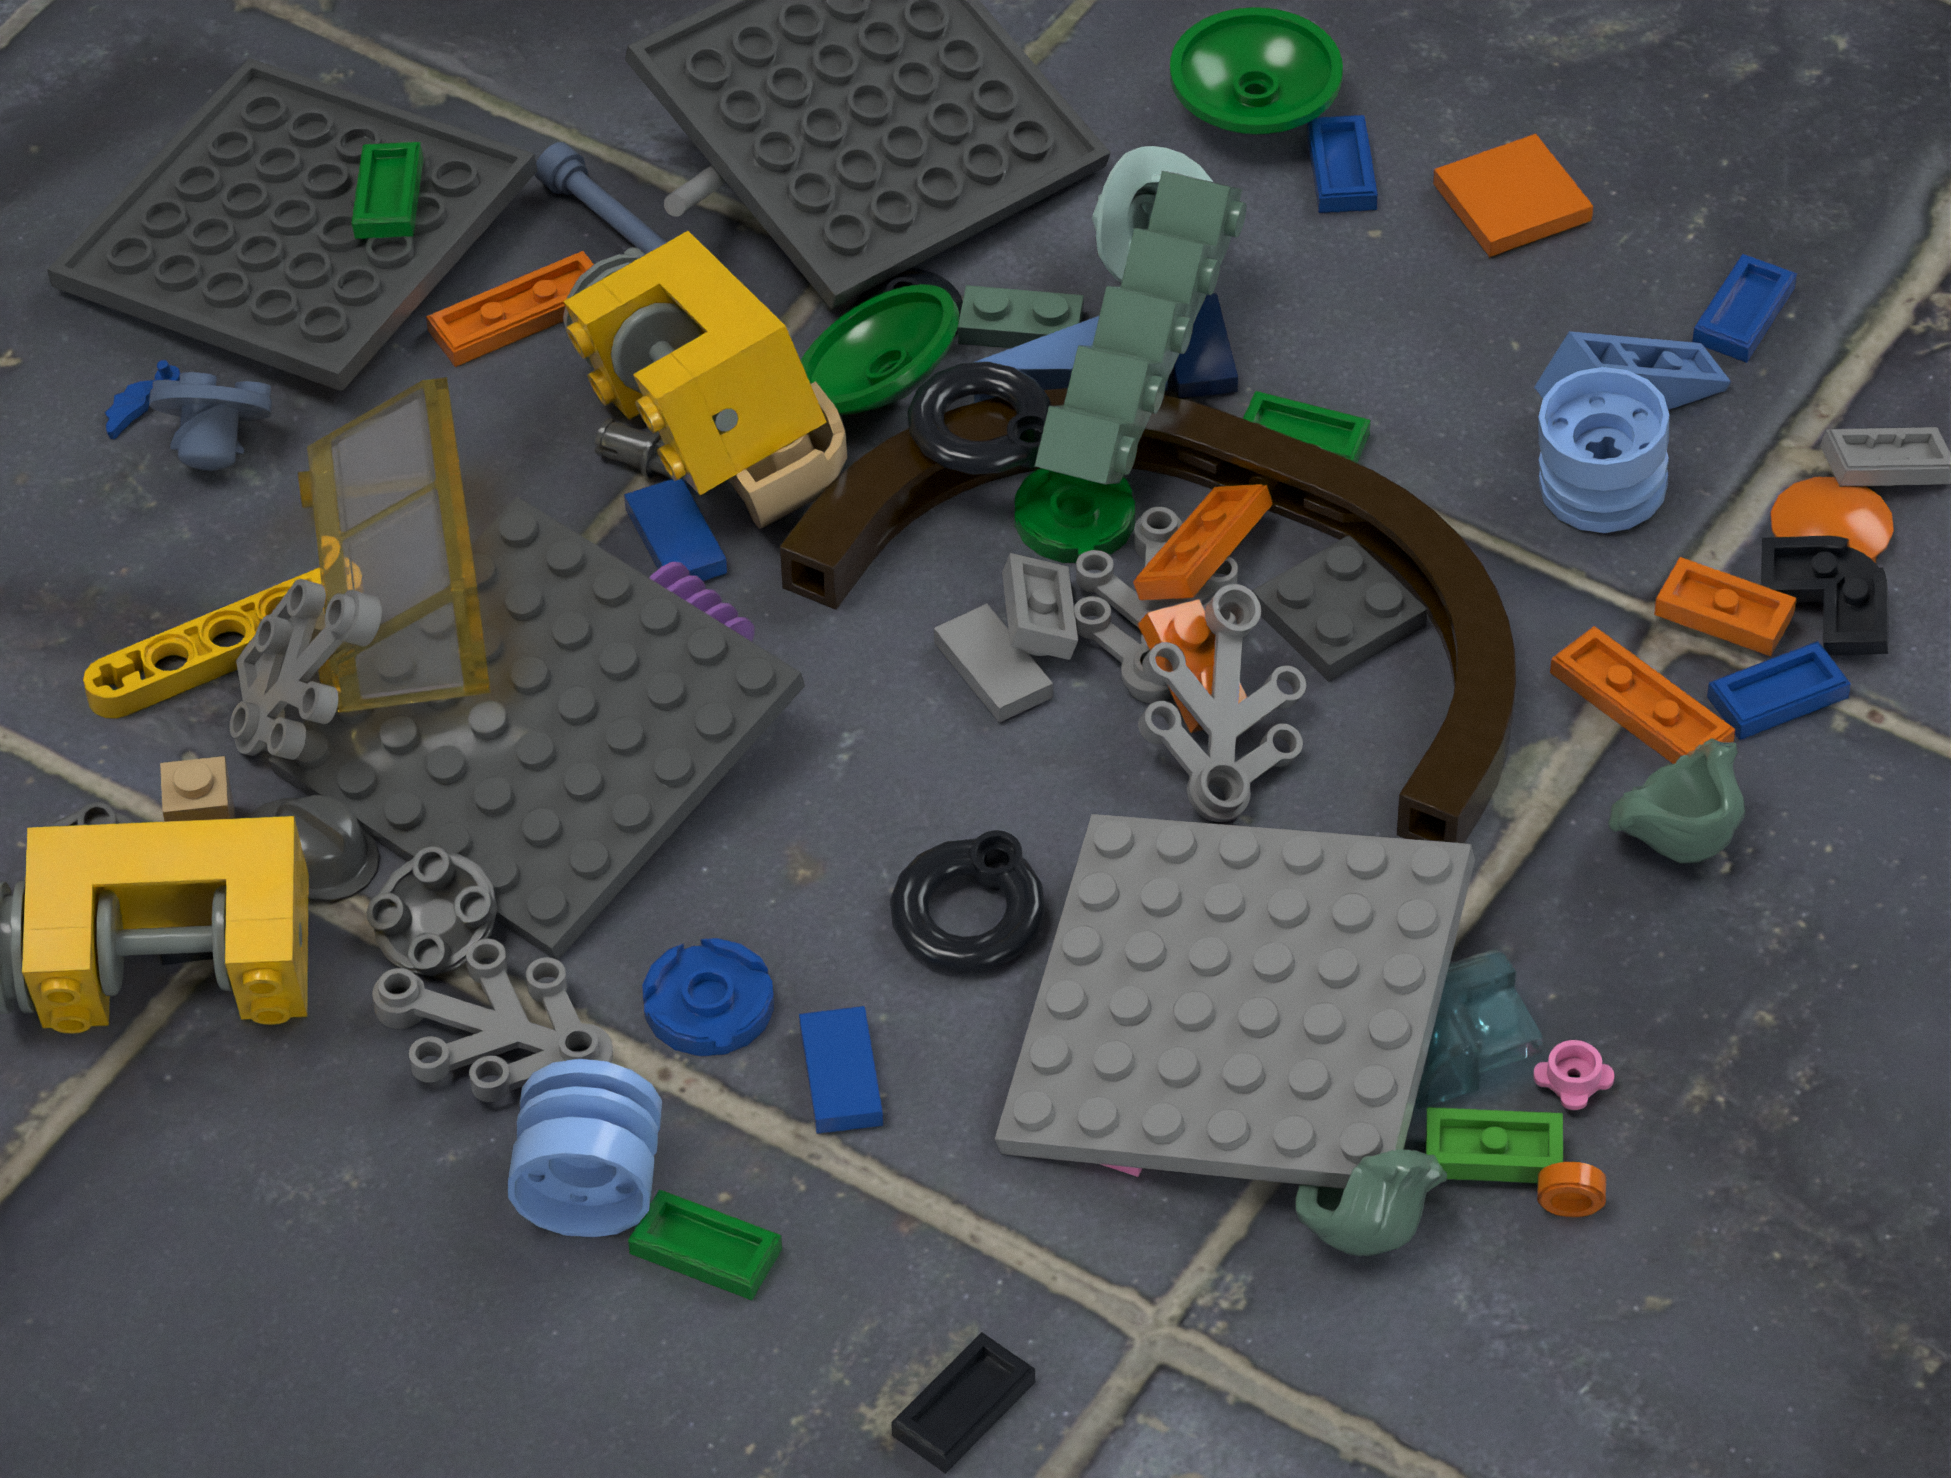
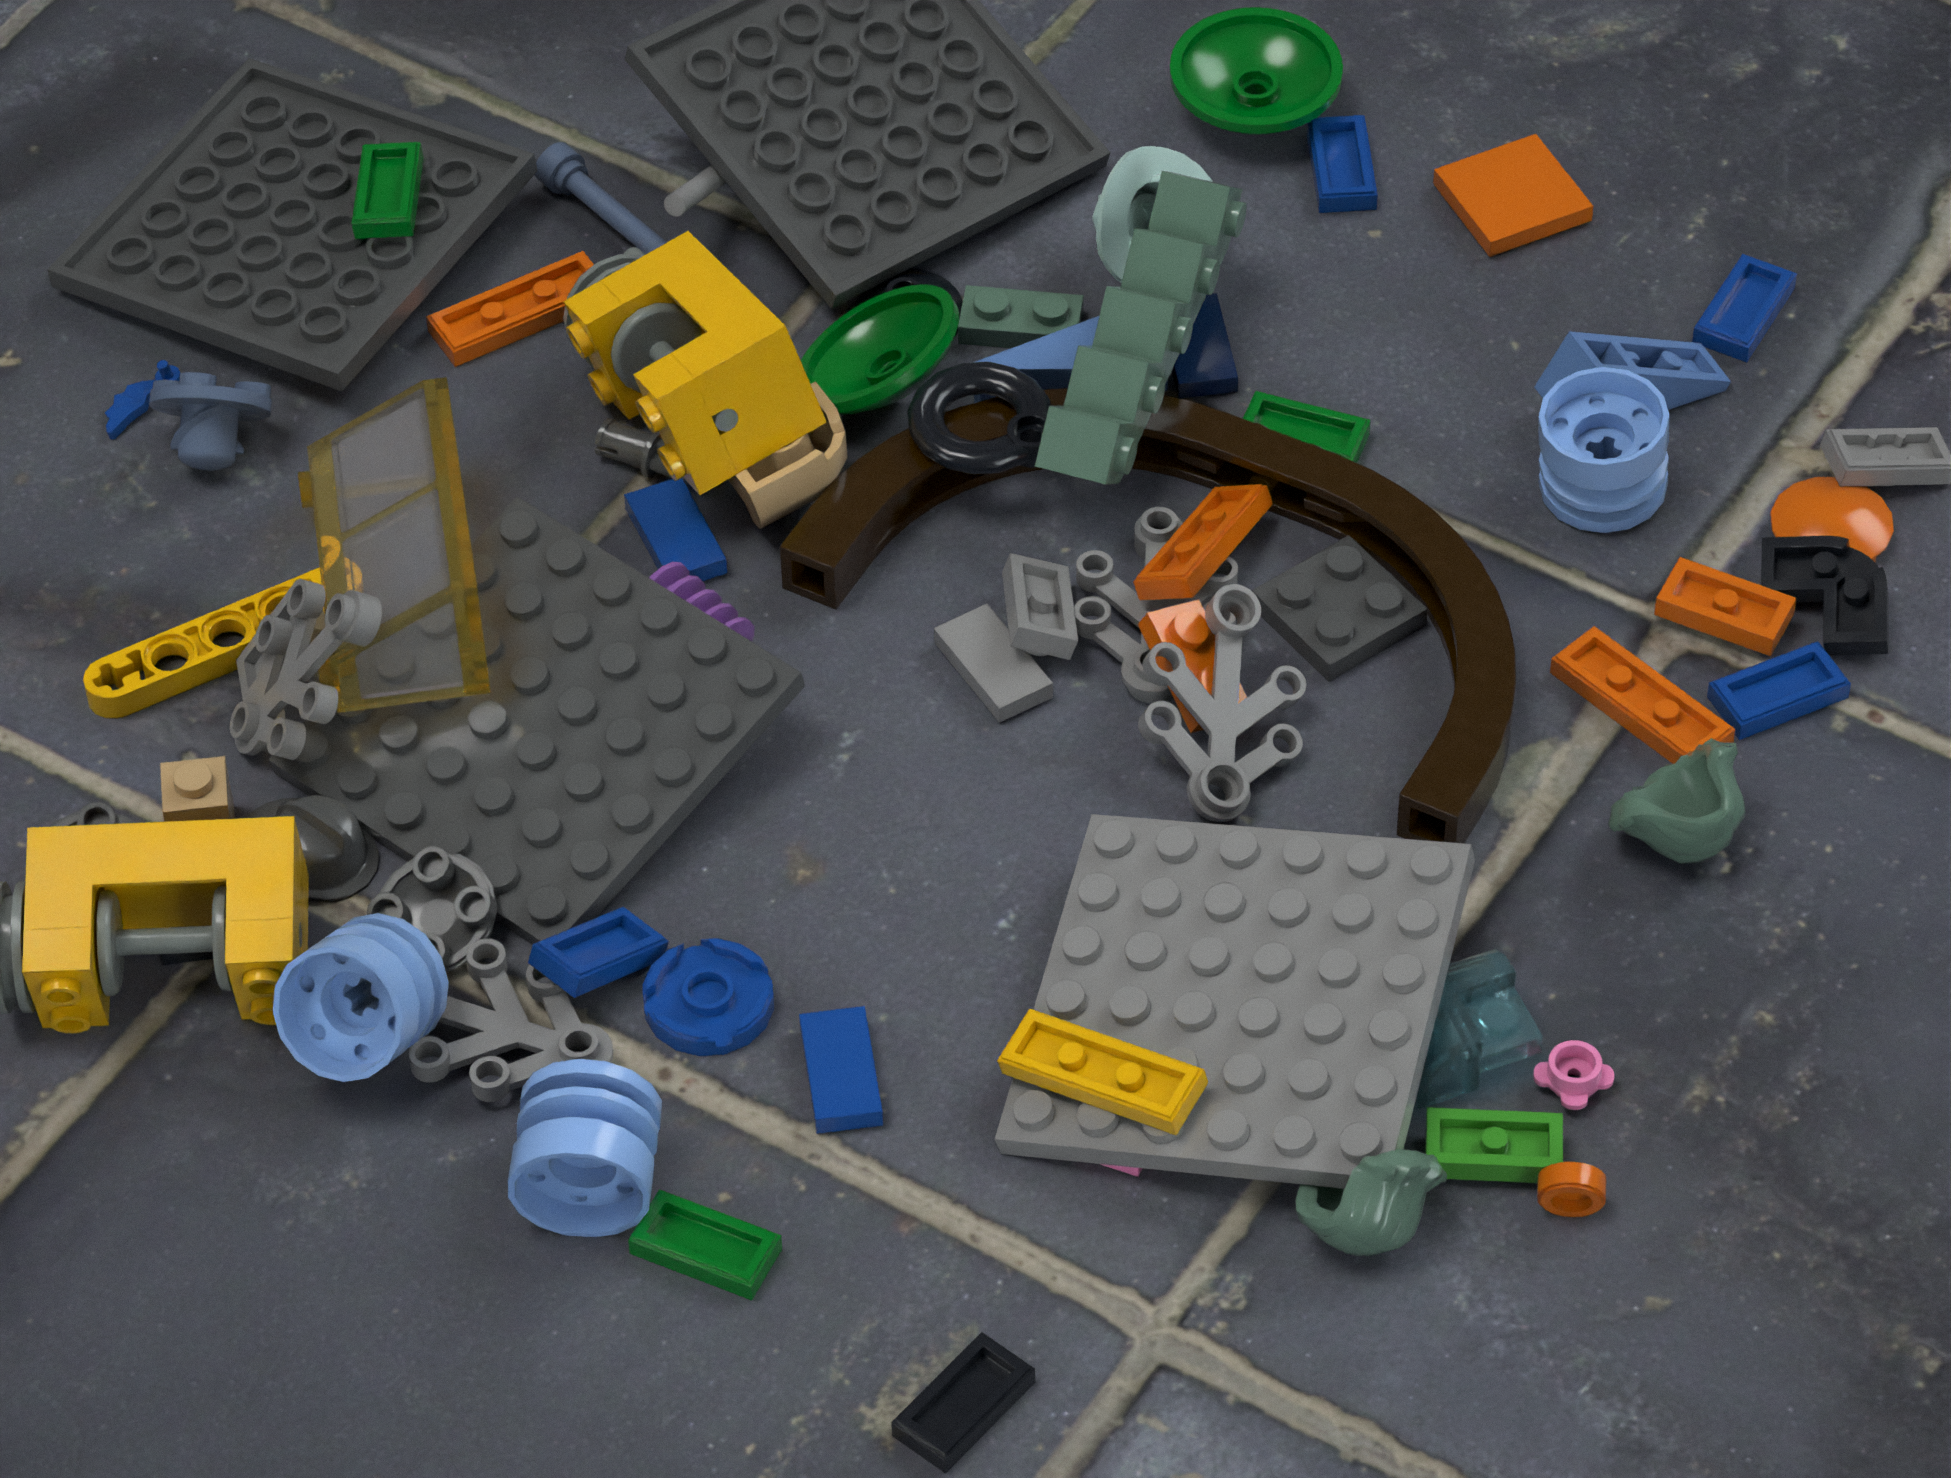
black piece [890,830,1046,973] -> none
green tile [1015,468,1135,563] -> none
none -> light blue wheel [273,913,449,1082]
none -> blue tile [528,907,669,998]
none -> yellow tile [997,1009,1208,1136]

